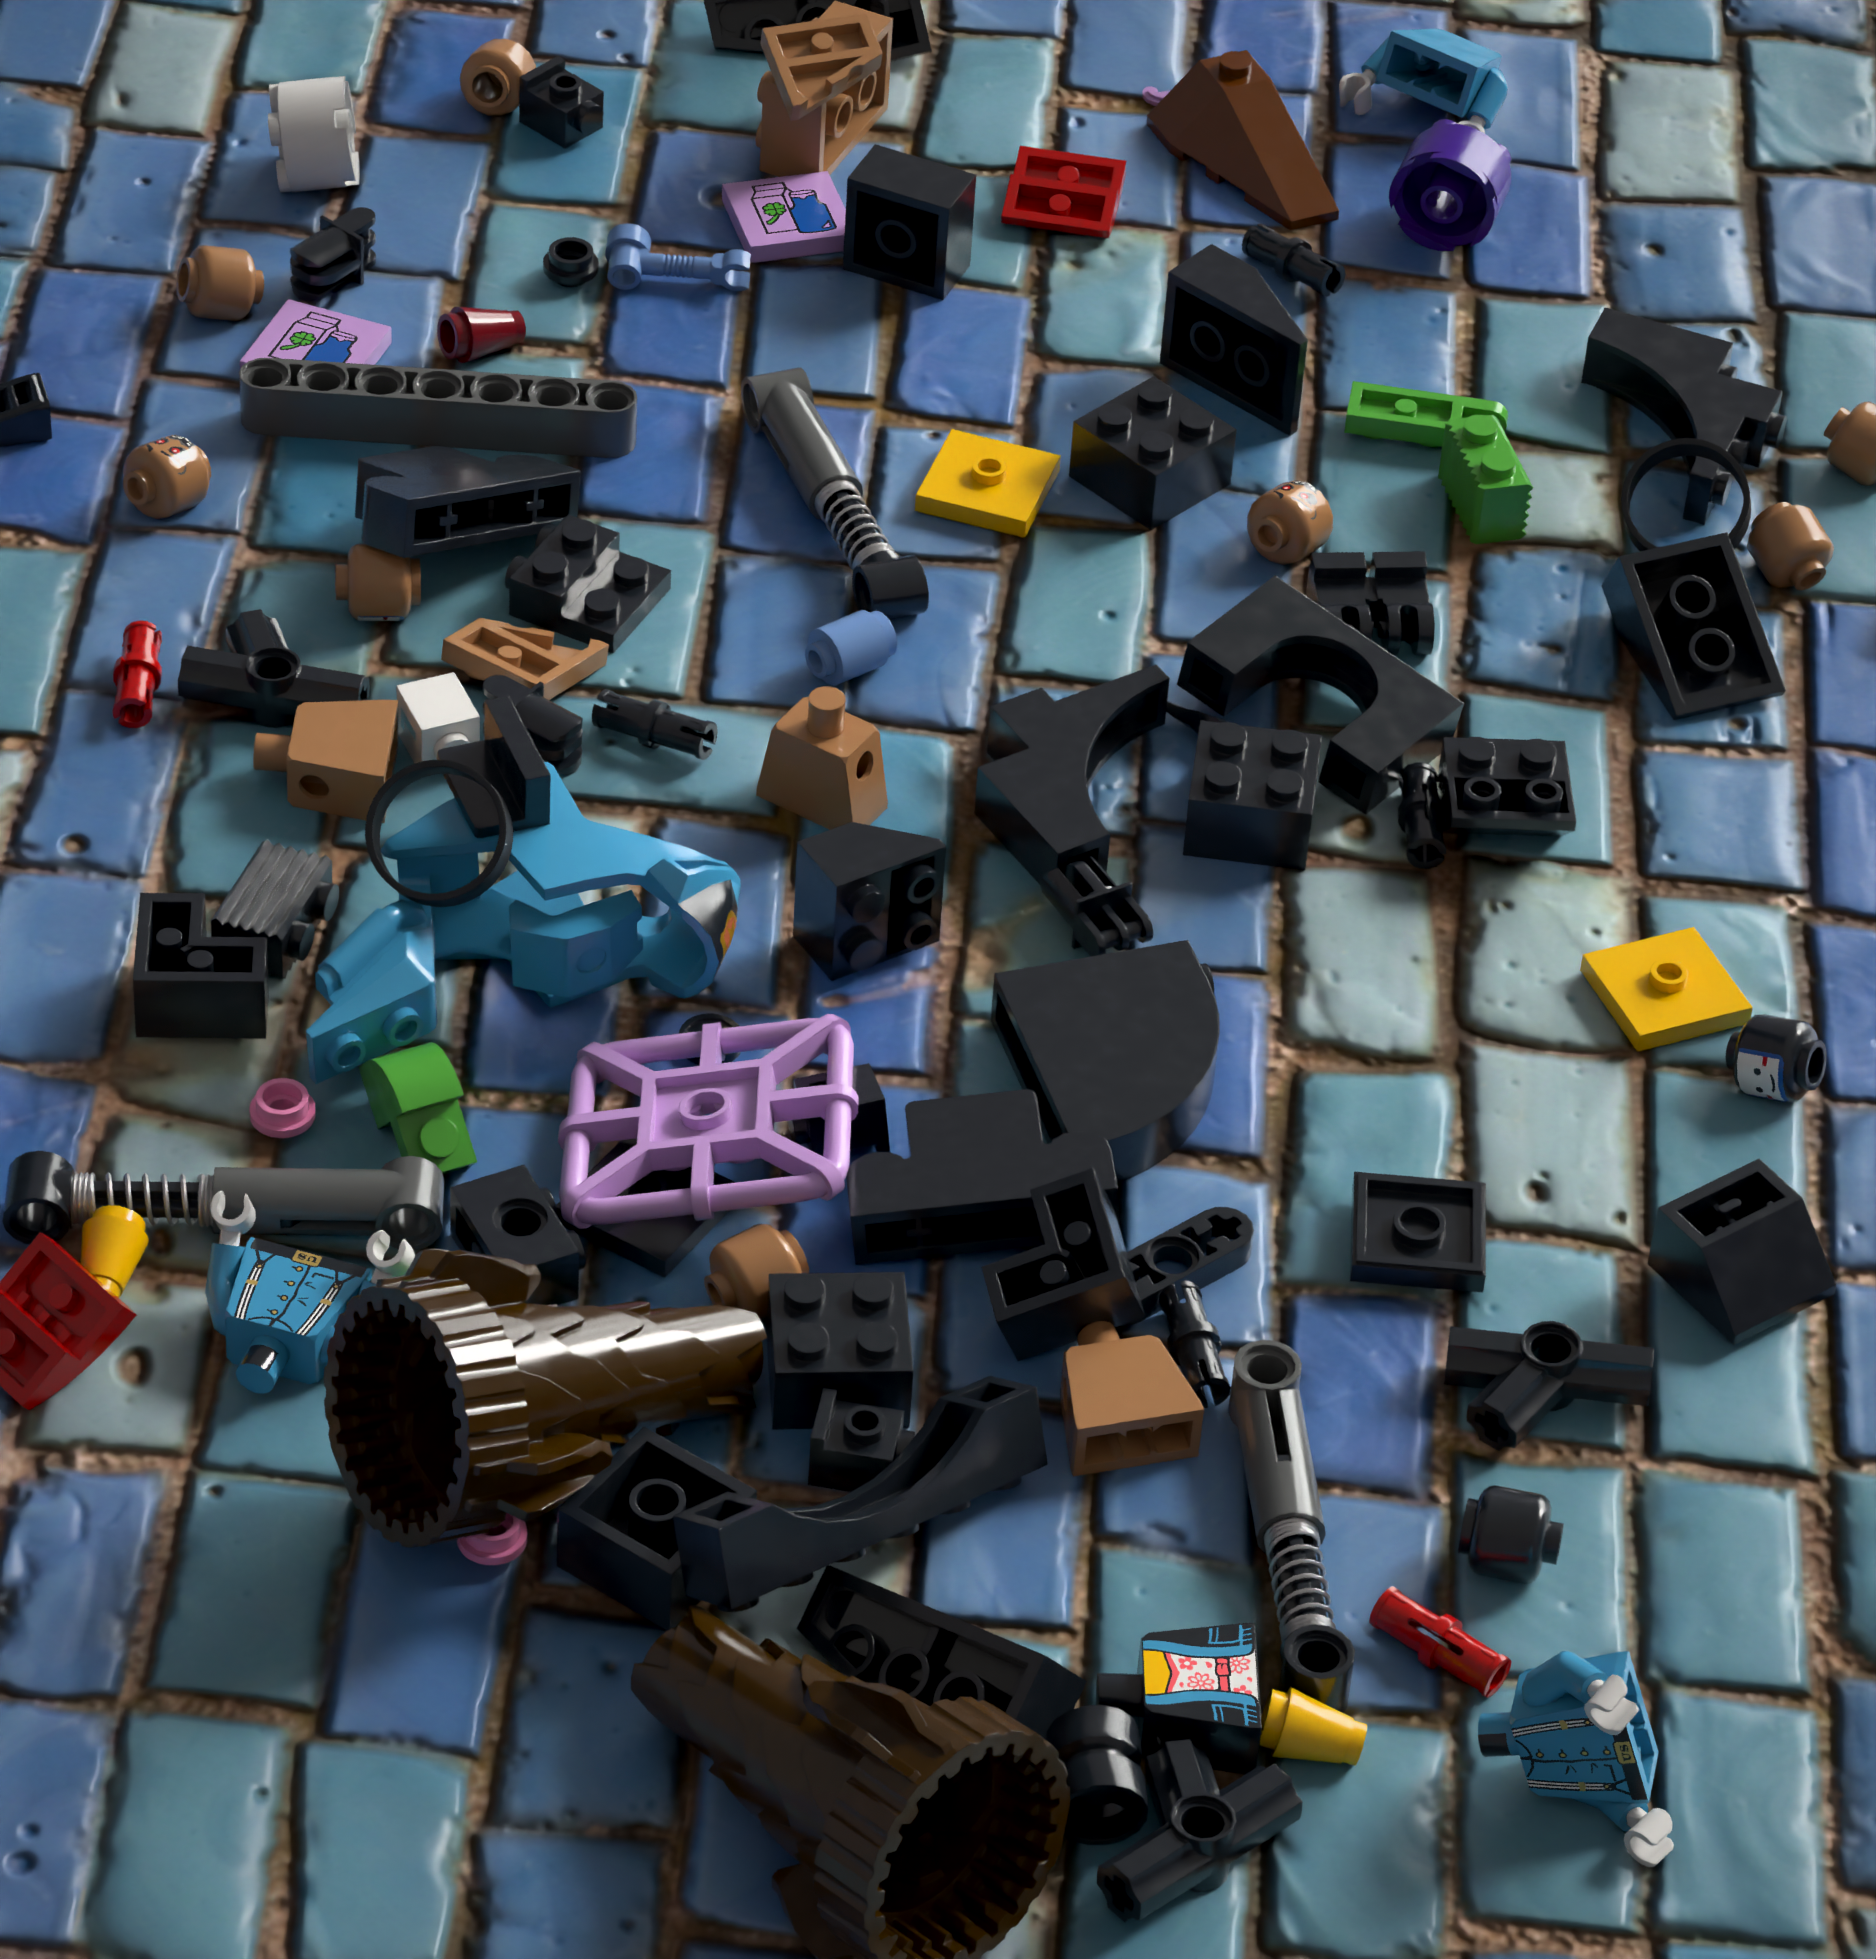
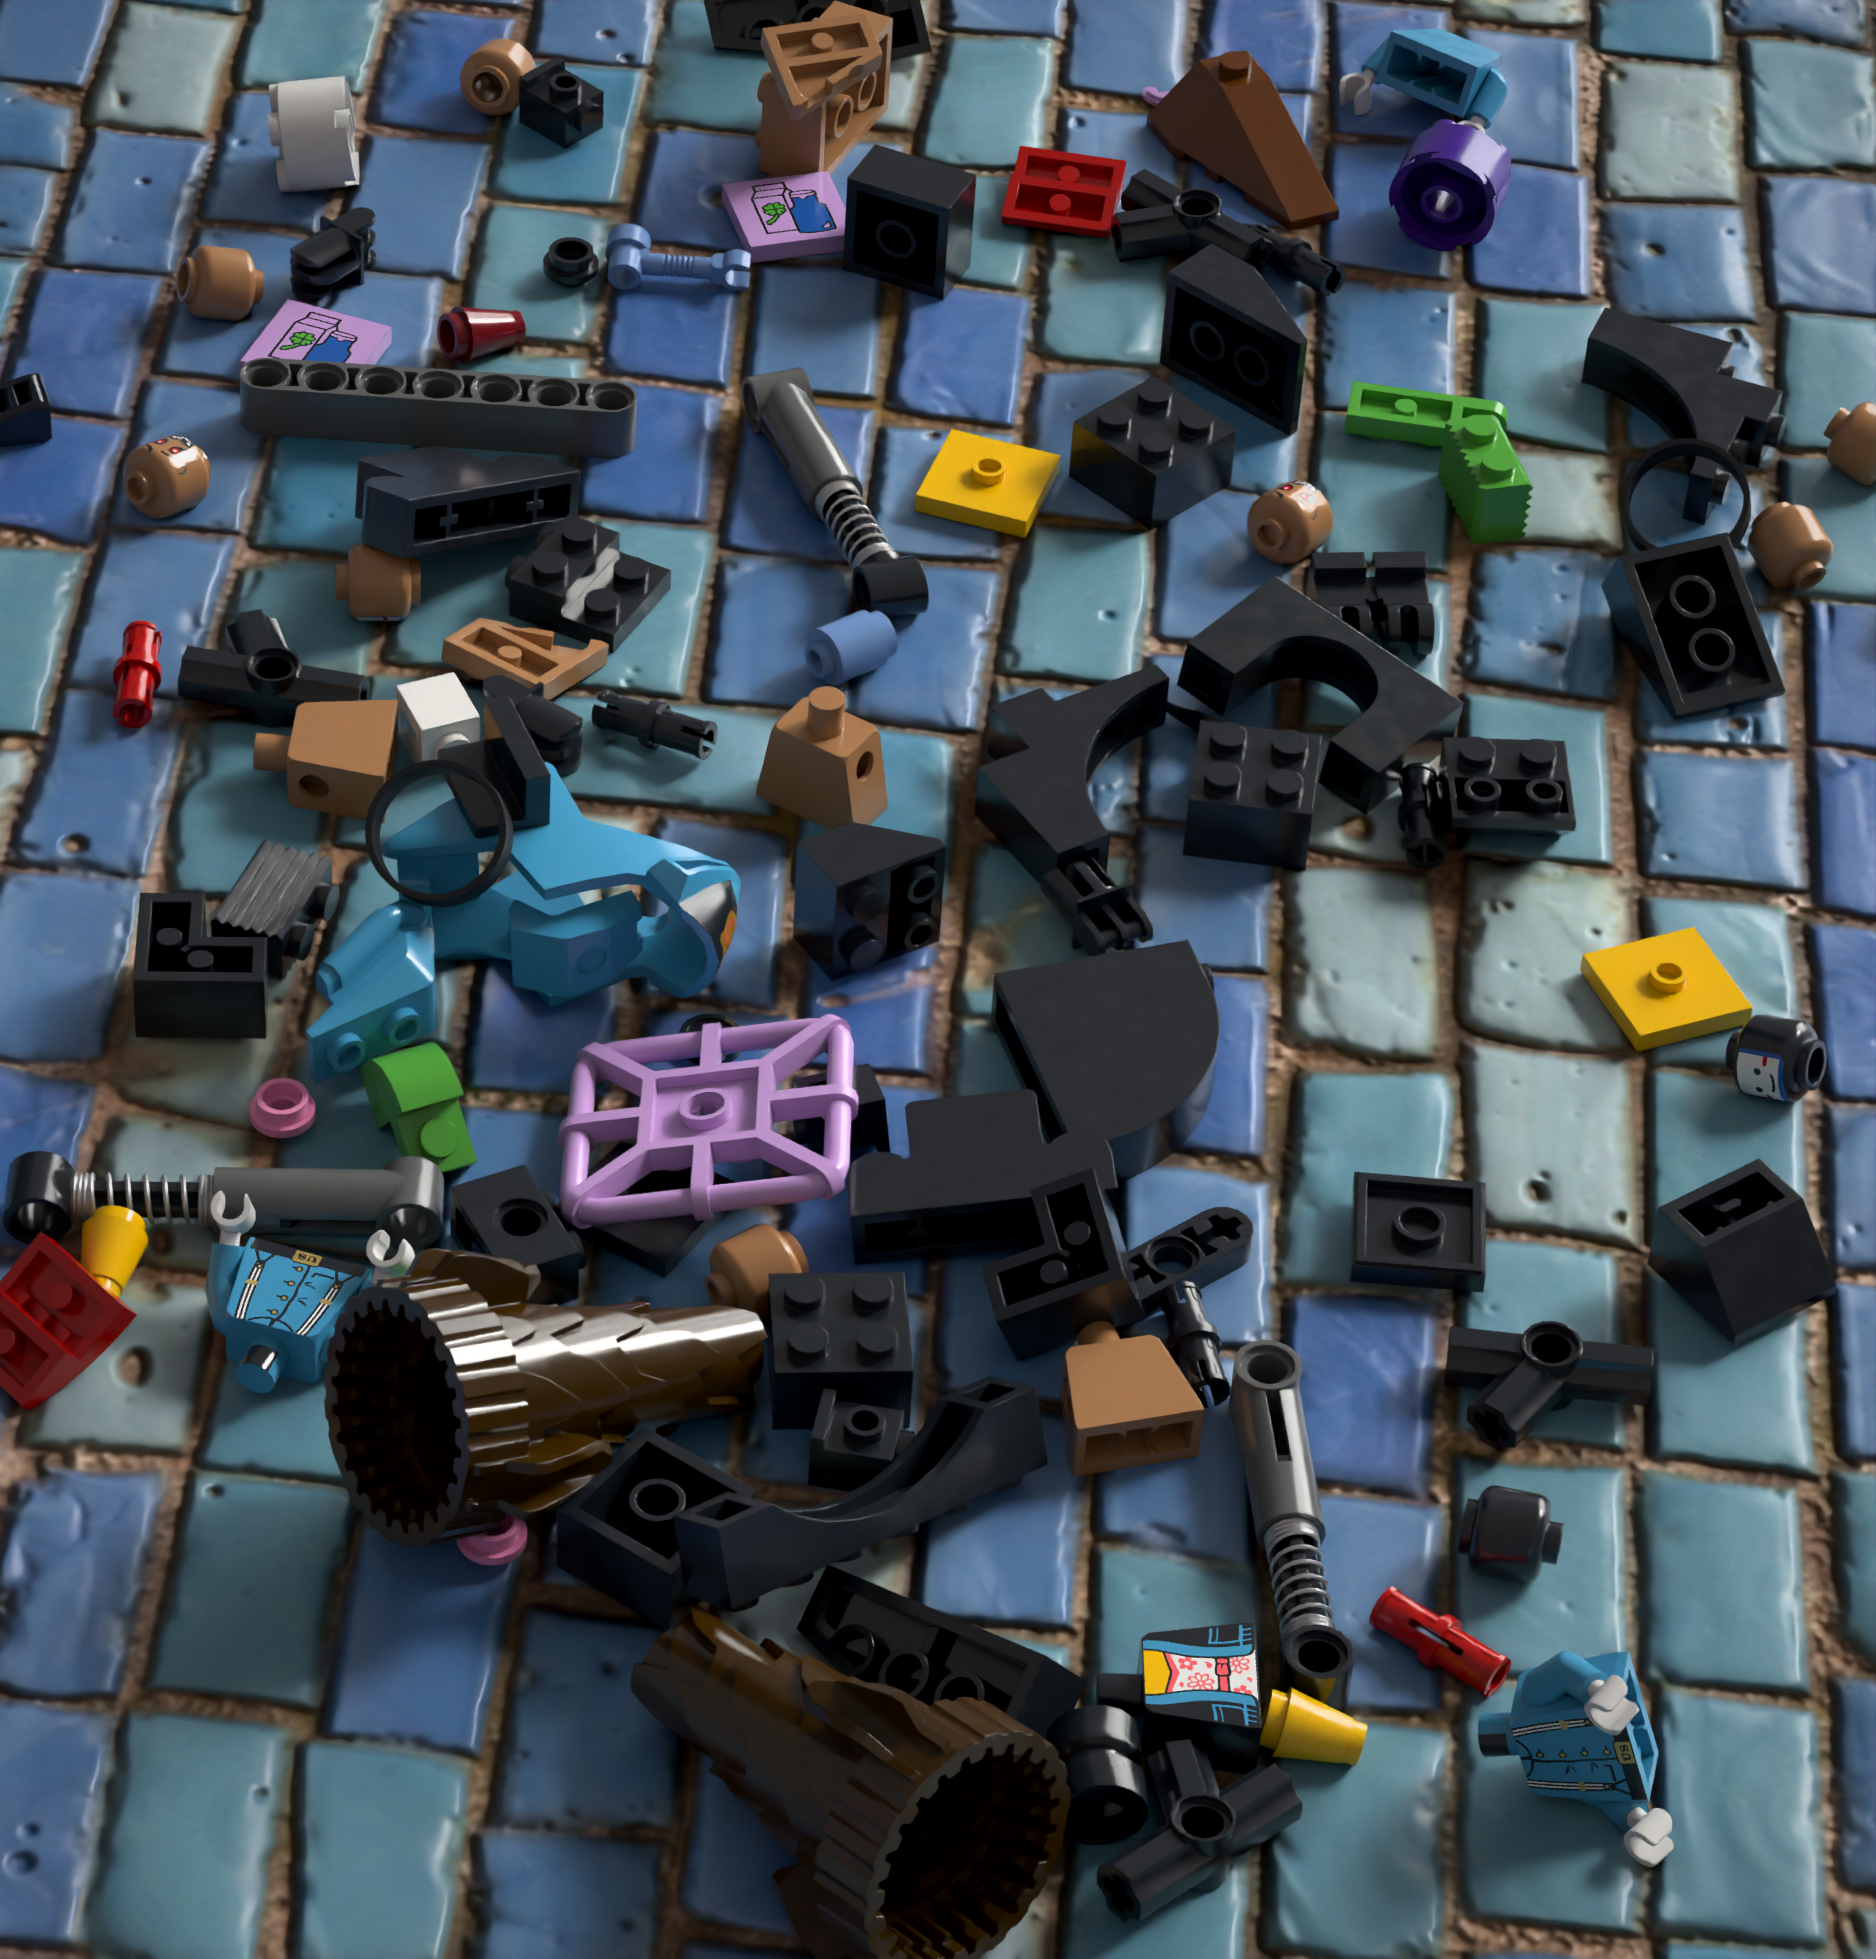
none -> black piece [1111,169,1273,275]

